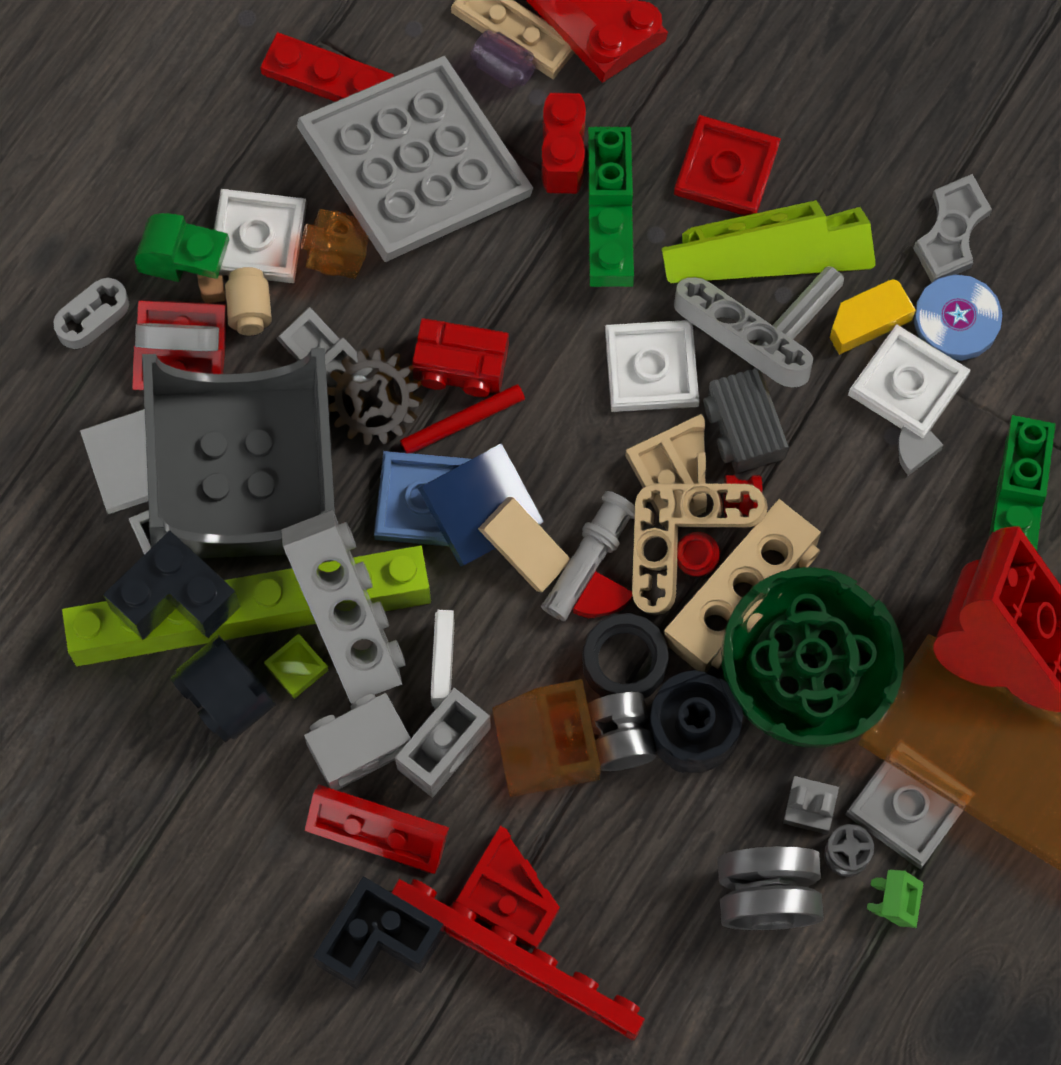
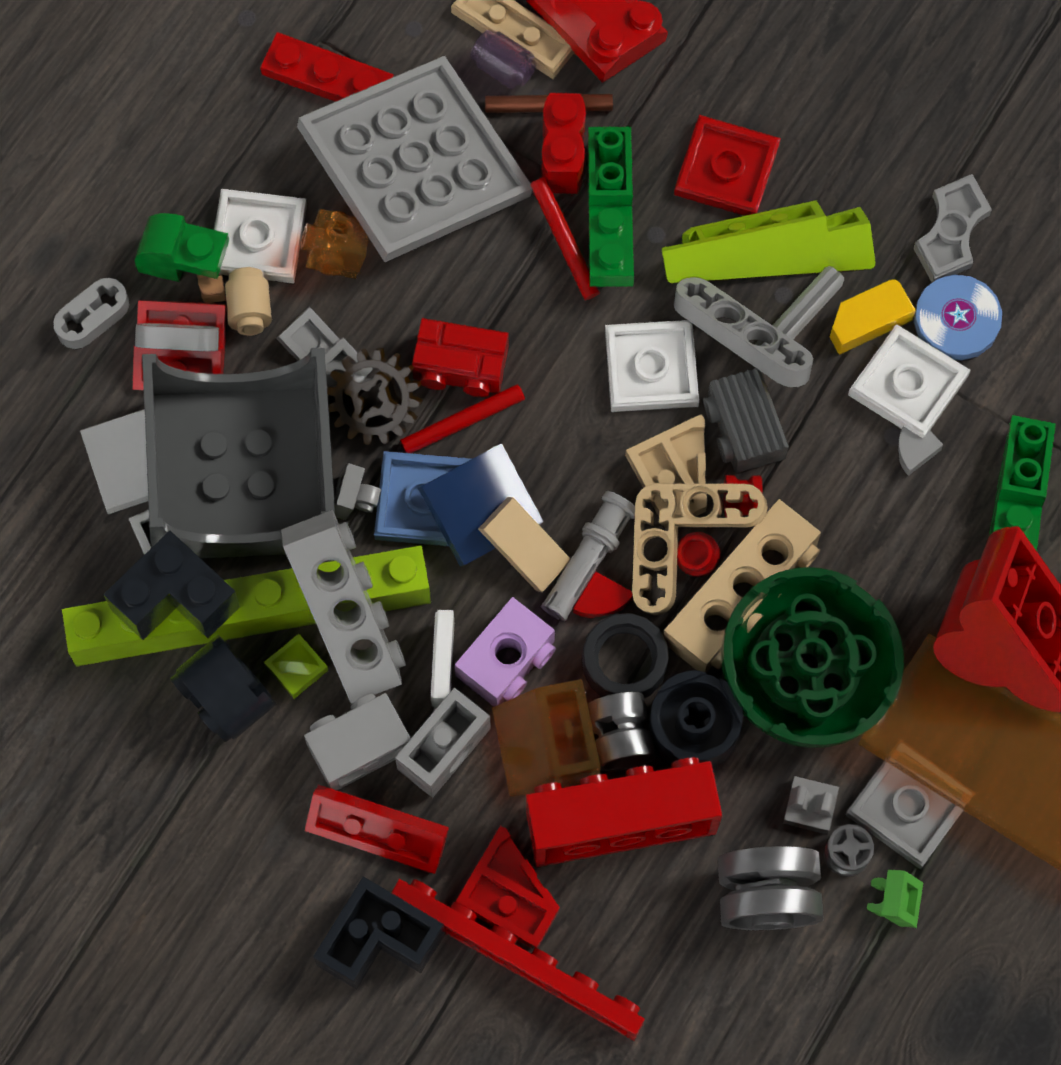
none -> light grey tile [334,463,381,520]
none -> lavender brick [455,597,556,709]
none -> copper bar [485,94,613,113]
none -> red brick [526,757,722,867]
none -> red bar [530,177,600,300]

